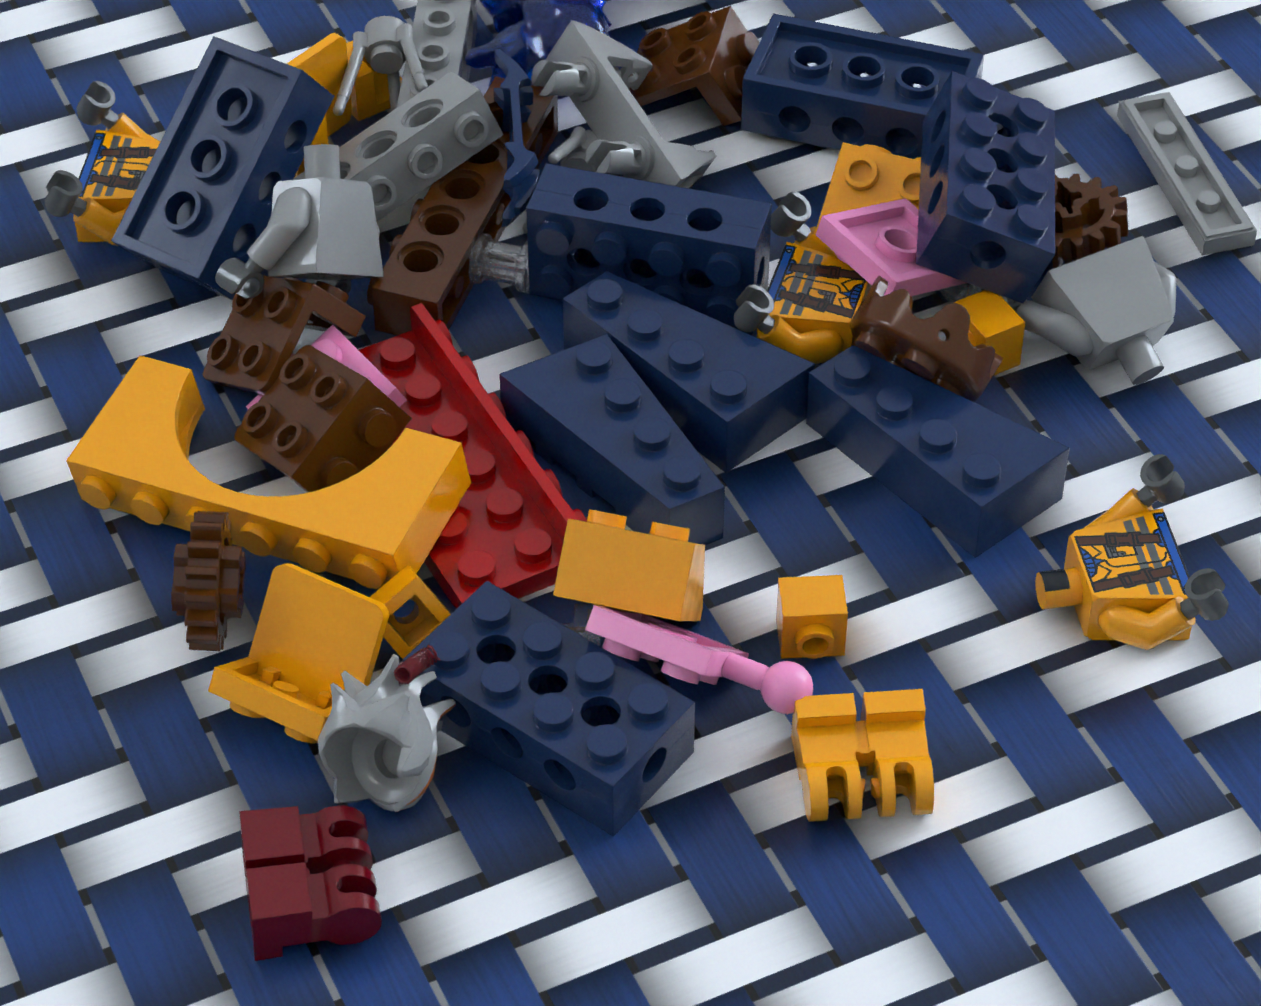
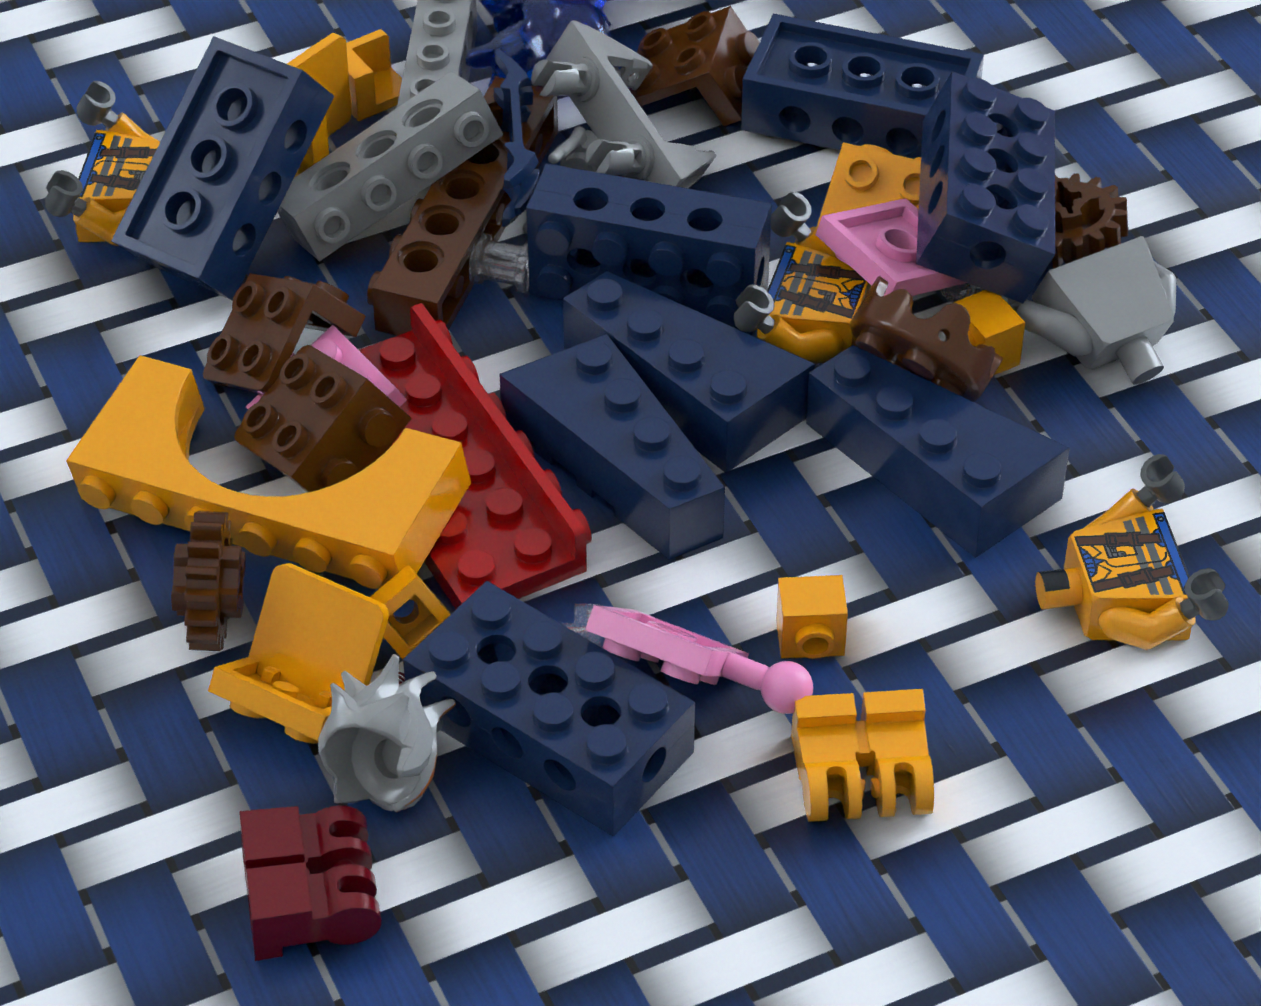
light grey torso [215,144,383,298] -> none
light grey plant [333,16,428,116] -> none
dark red leg [394,645,440,684] -> none
light orange slope [553,509,705,621] -> none
light grey tile [1117,92,1257,256] -> none

